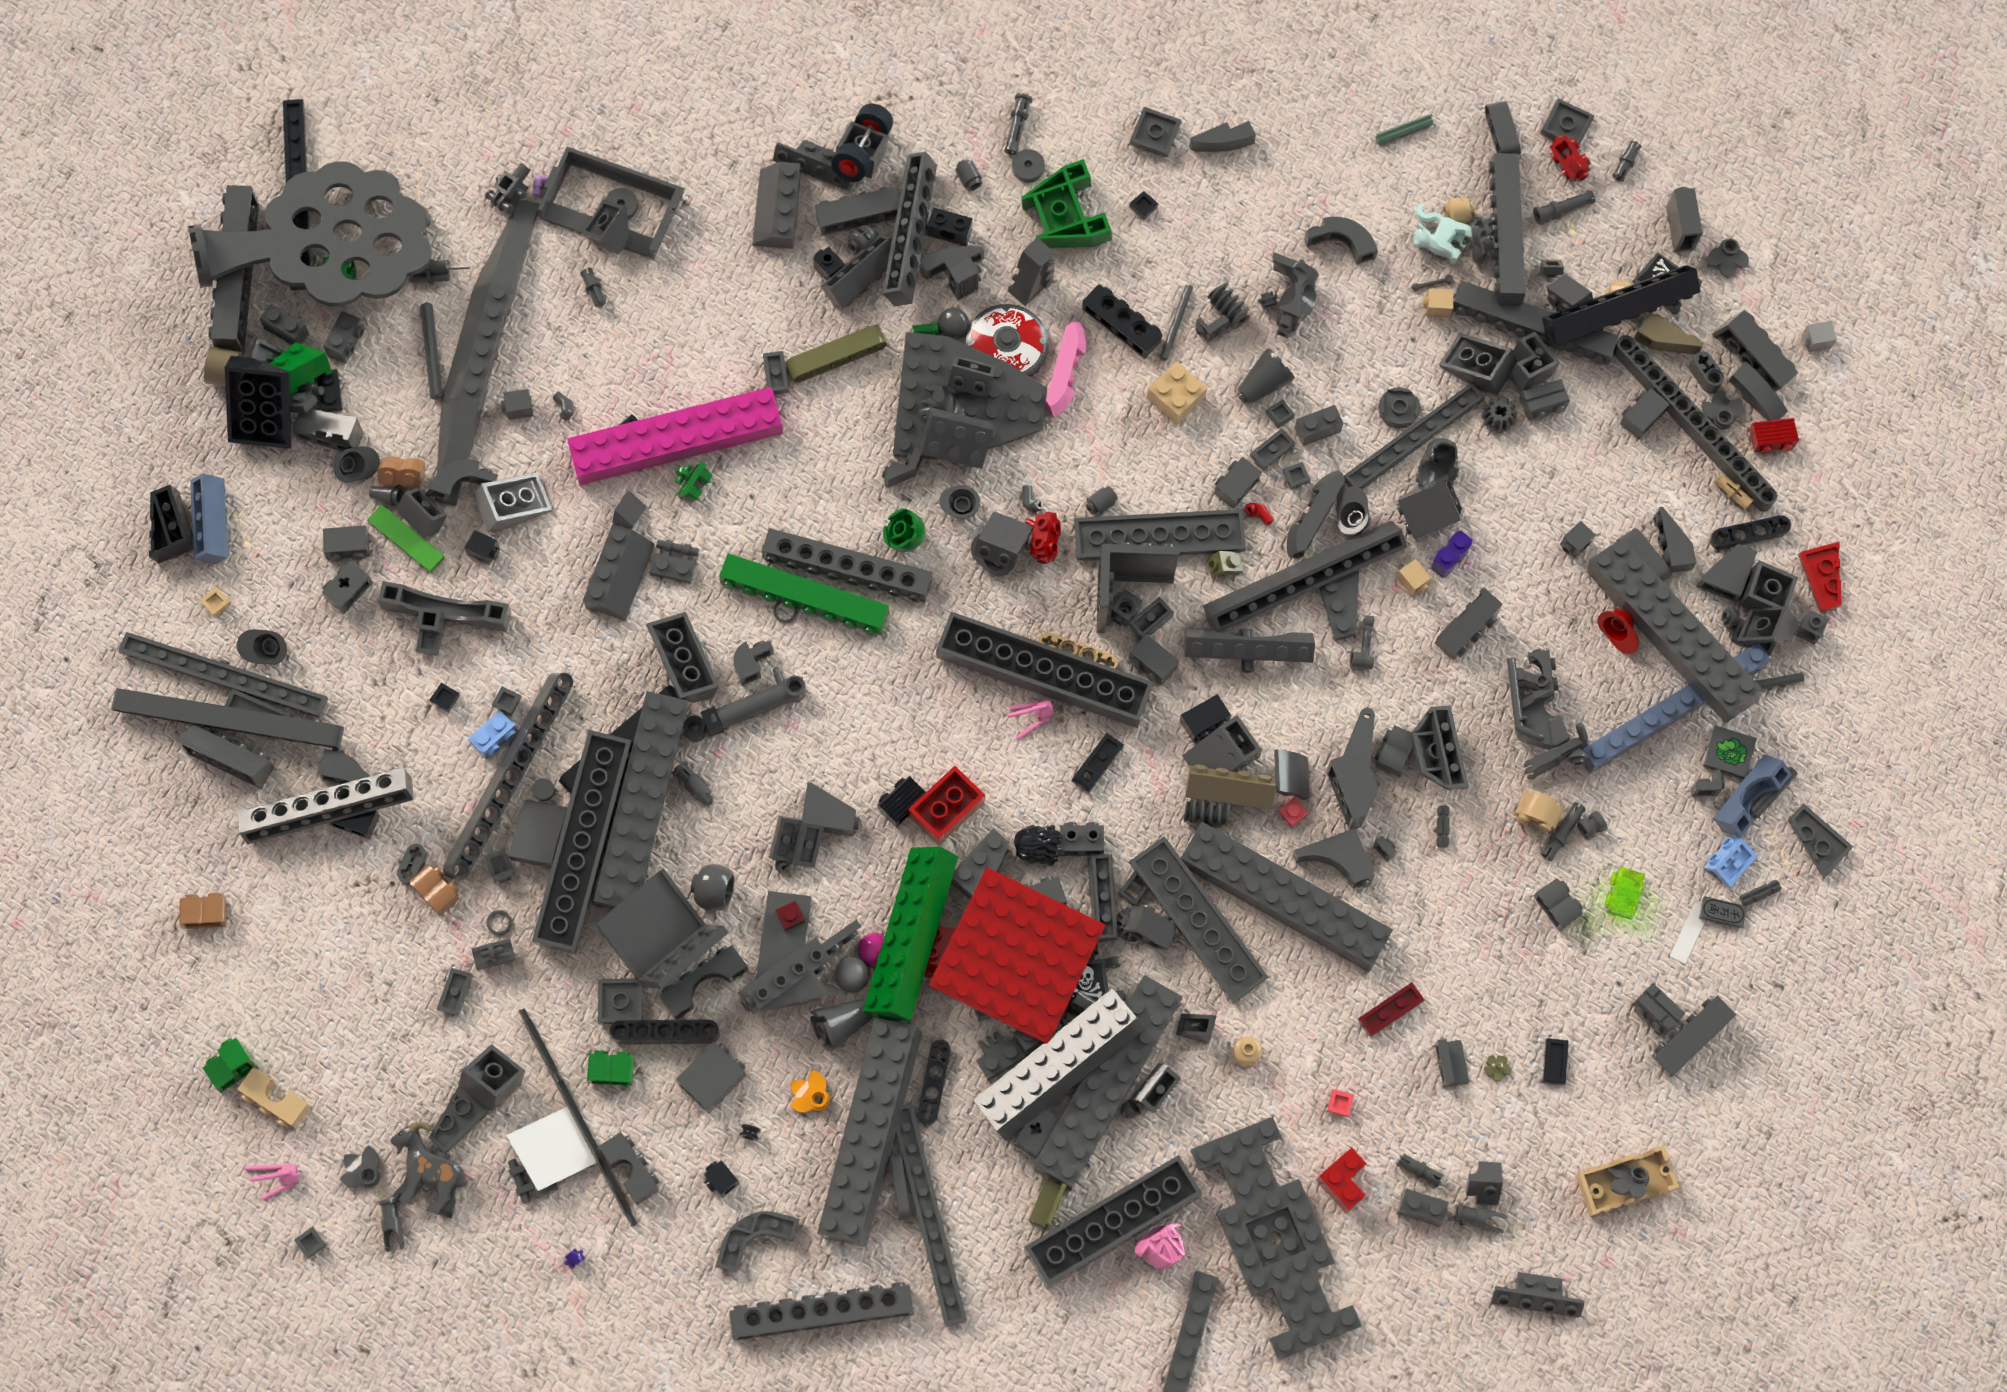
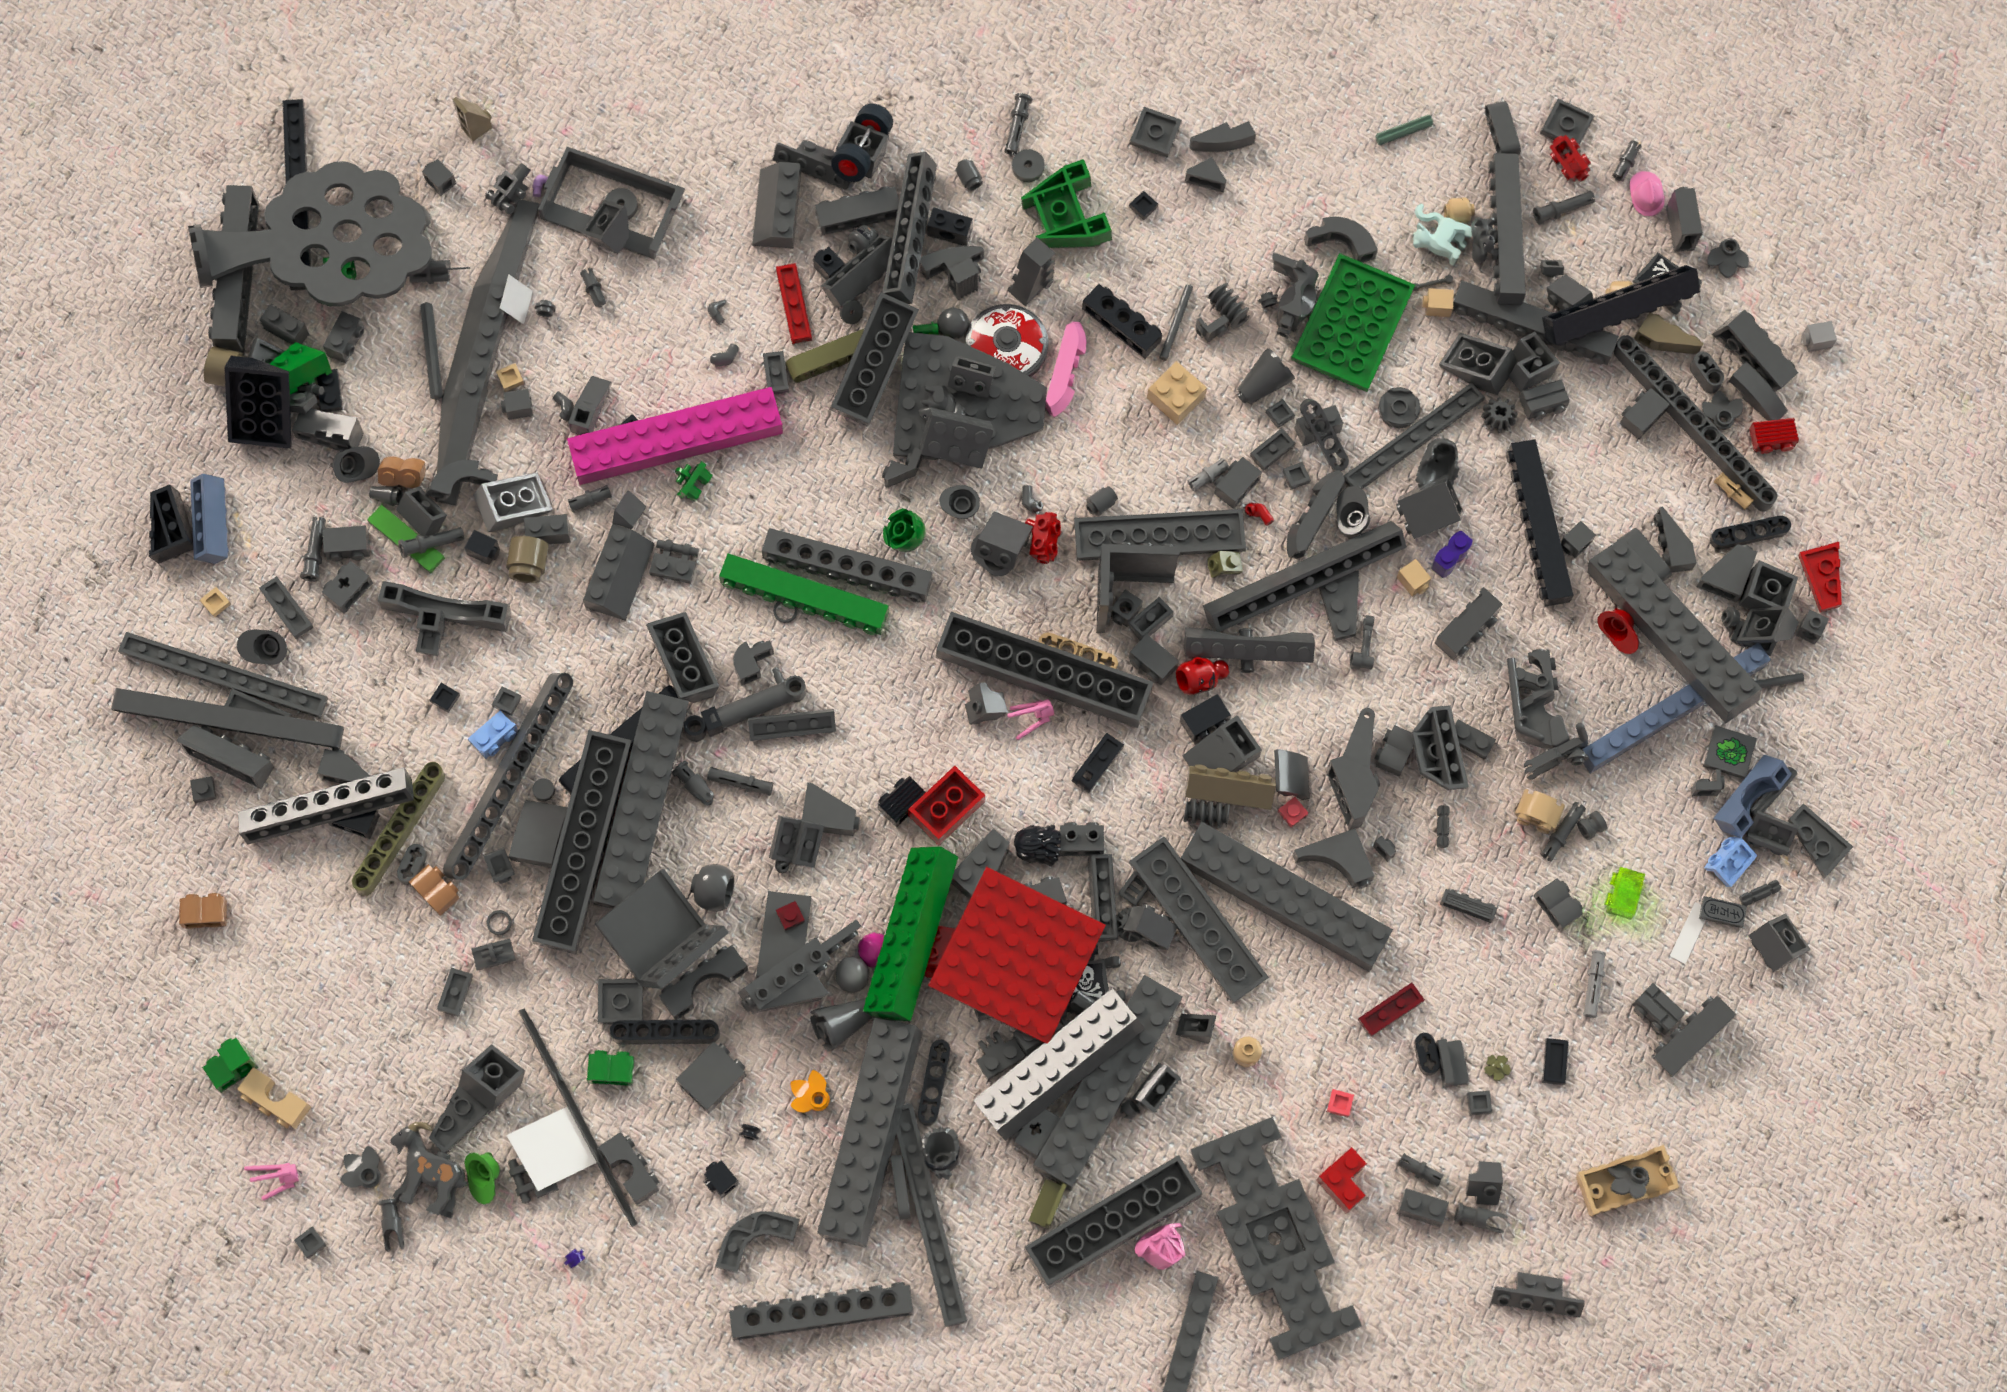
none -> dark grey plate [190,776,216,803]
none -> dark grey plate [259,576,313,639]
none -> dark grey pin [300,517,326,582]
none -> olive beam [352,762,445,896]
none -> dark grey pin [398,527,465,558]
none -> dark grey brick [422,158,456,196]
none -> dark tan slope [452,97,492,142]
none -> bright green piece [464,1152,500,1204]
none -> tan plate [496,363,524,392]
none -> white sticker [500,275,533,324]
none -> dark tan piece [506,536,549,583]
none -> dark grey brick [524,514,571,545]
none -> dark grey plate [535,300,556,317]
none -> dark grey slope [568,376,612,435]
none -> dark grey pin [568,485,612,512]
none -> dark grey pin [707,767,774,796]
none -> dark grey animal [708,299,726,325]
none -> dark grey arm [710,343,740,366]
none -> dark grey plate [748,709,836,741]
none -> red tile [776,263,812,344]
none -> dark grey brick [829,292,919,426]
none -> dark grey wheel [840,299,863,325]
none -> dark grey hair [921,1127,960,1180]
none -> dark grey brick [965,683,1008,725]
none -> red piece [1176,657,1229,695]
none -> dark grey slope [1185,157,1226,193]
none -> light grey pin [1187,458,1229,492]
none -> green plate [1291,253,1415,392]
none -> dark grey beam [1300,398,1349,471]
none -> black beam [1414,1033,1440,1075]
none -> dark grey piece [1440,888,1497,923]
none -> dark grey plate [1455,719,1496,759]
none -> dark grey tile [1467,1091,1492,1115]
none -> black brick [1506,439,1574,607]
none -> light grey pin [1583,950,1606,1018]
none -> bright pink piece [1630,171,1665,216]
none -> dark grey bracket [1747,810,1798,856]
none -> dark grey slope [1748,914,1811,972]

